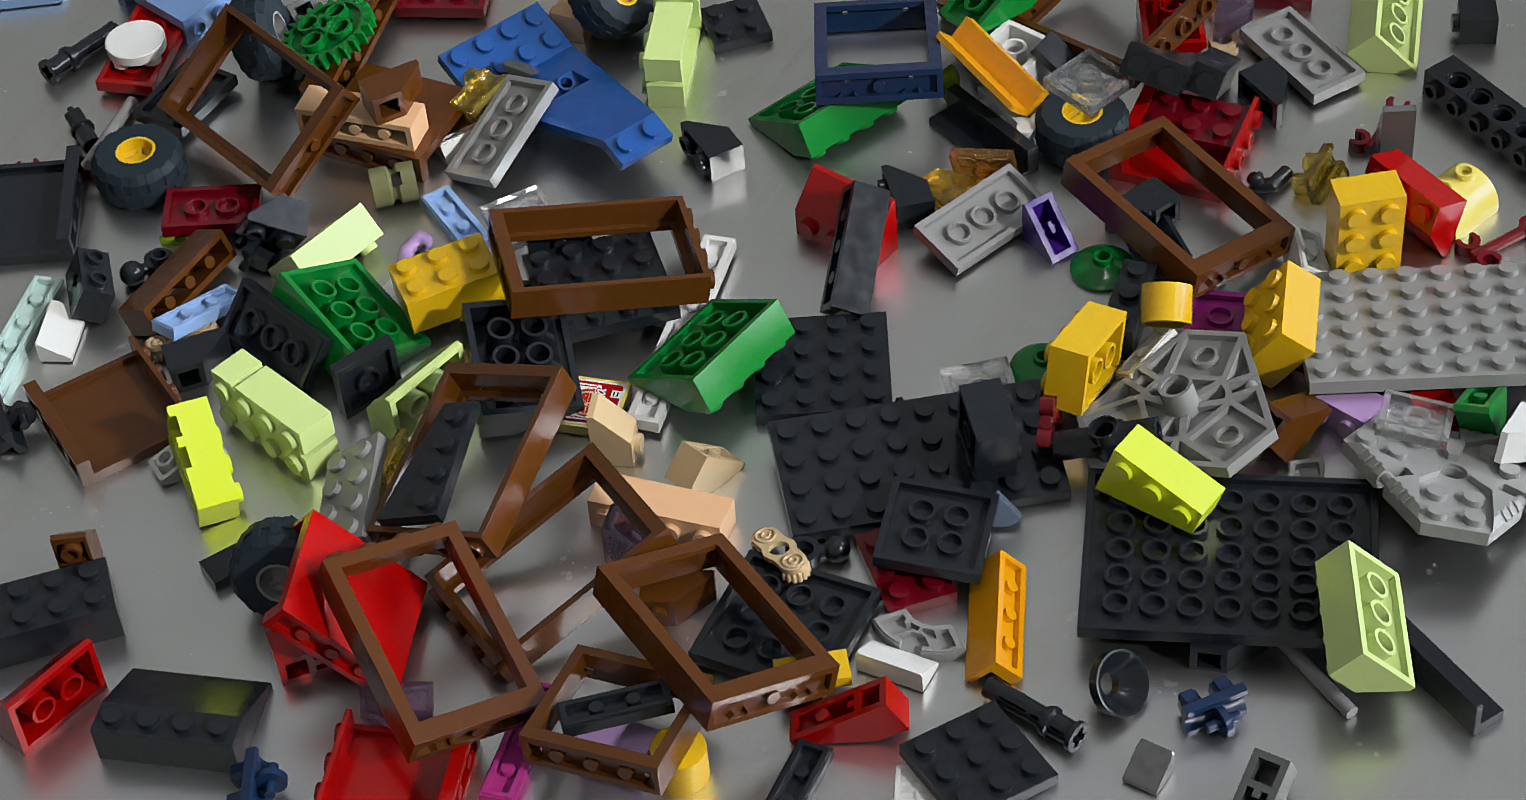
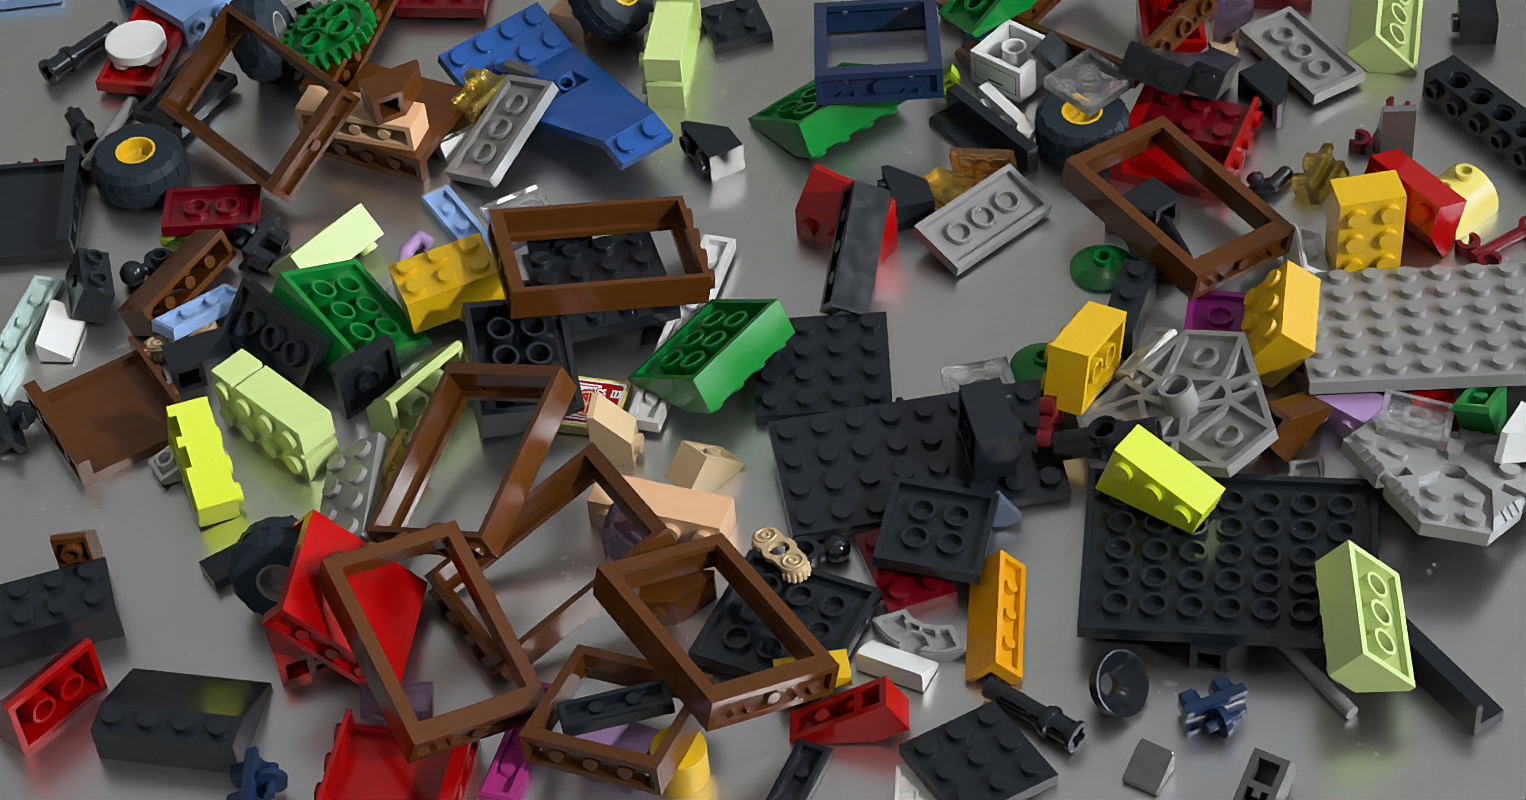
black slope [234,194,310,250] -> none
olive wheel [368,160,420,209] -> none
black wing [376,401,481,527] -> none
light orange panel [935,16,1049,118] -> none
dark purple slope [1022,191,1079,264] -> none
yellow piece [1140,281,1193,329] -> none

